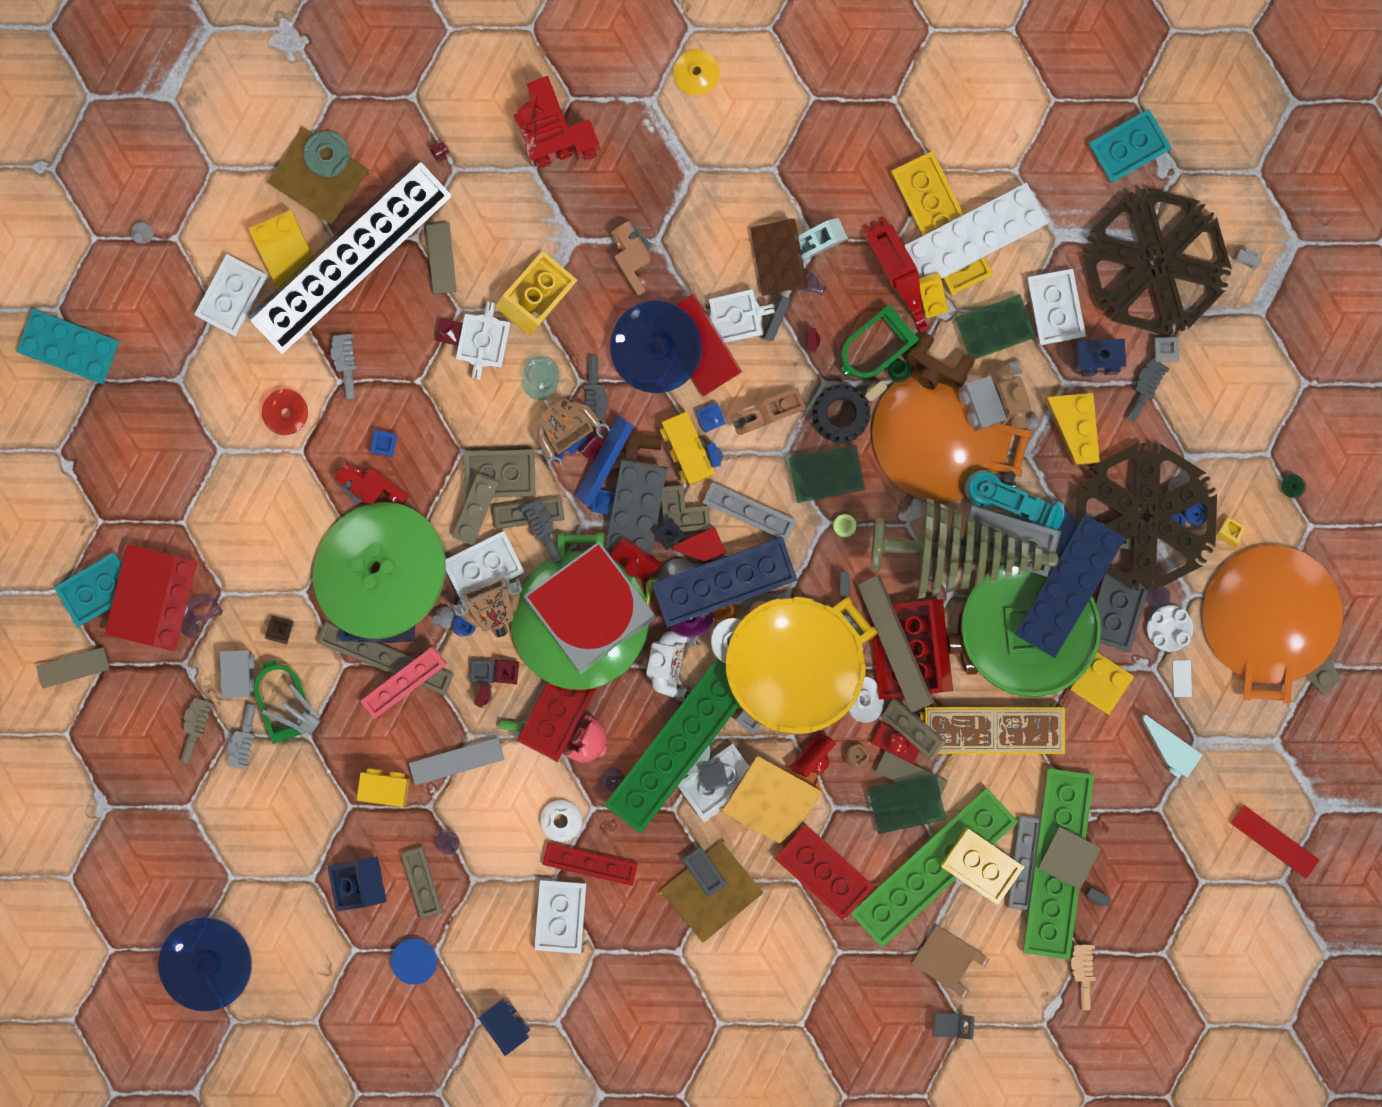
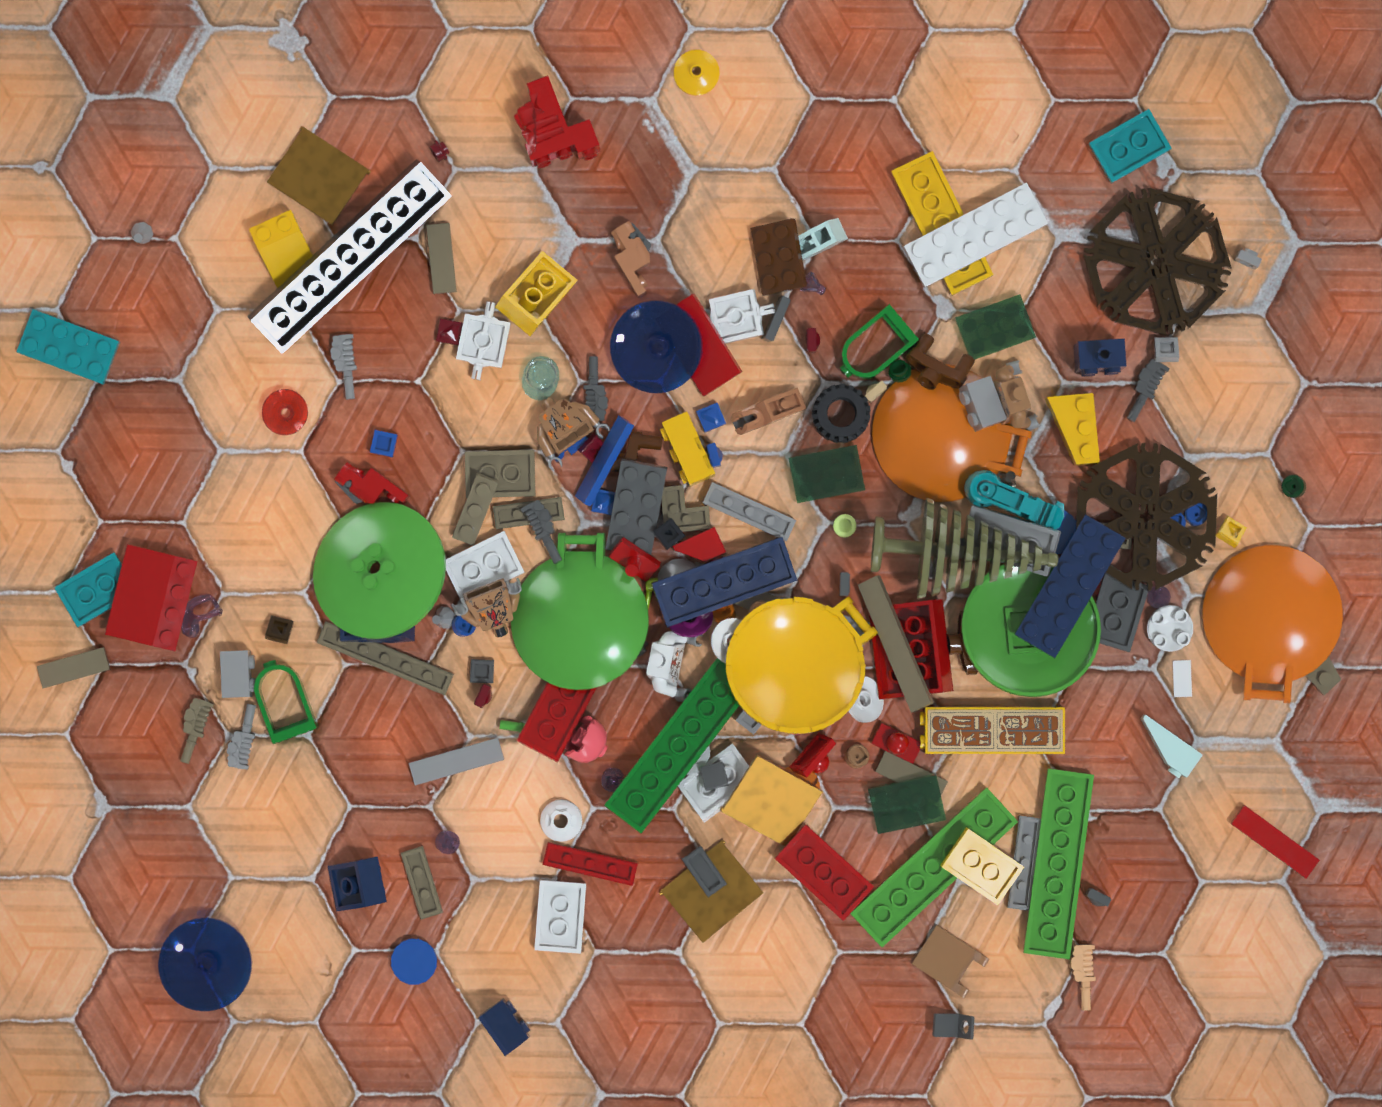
white plate [194,254,268,337] -> none
light grey plant [262,685,321,735] -> none
sand green tile [304,131,350,178] -> none
yellow brick [357,768,410,807] -> none
coral plate [360,645,447,719] -> none
dark red tile [493,659,519,685] -> none
red tile [524,541,655,675] -> none
red hinge [863,217,929,332] -> none
dark tan tile [881,698,946,759] -> none
yellow plate [919,272,948,319] -> none
white plate [1027,269,1086,346] -> none
dark tan tile [1038,827,1101,889] -> none
yellow plate [1069,652,1134,715] -> none

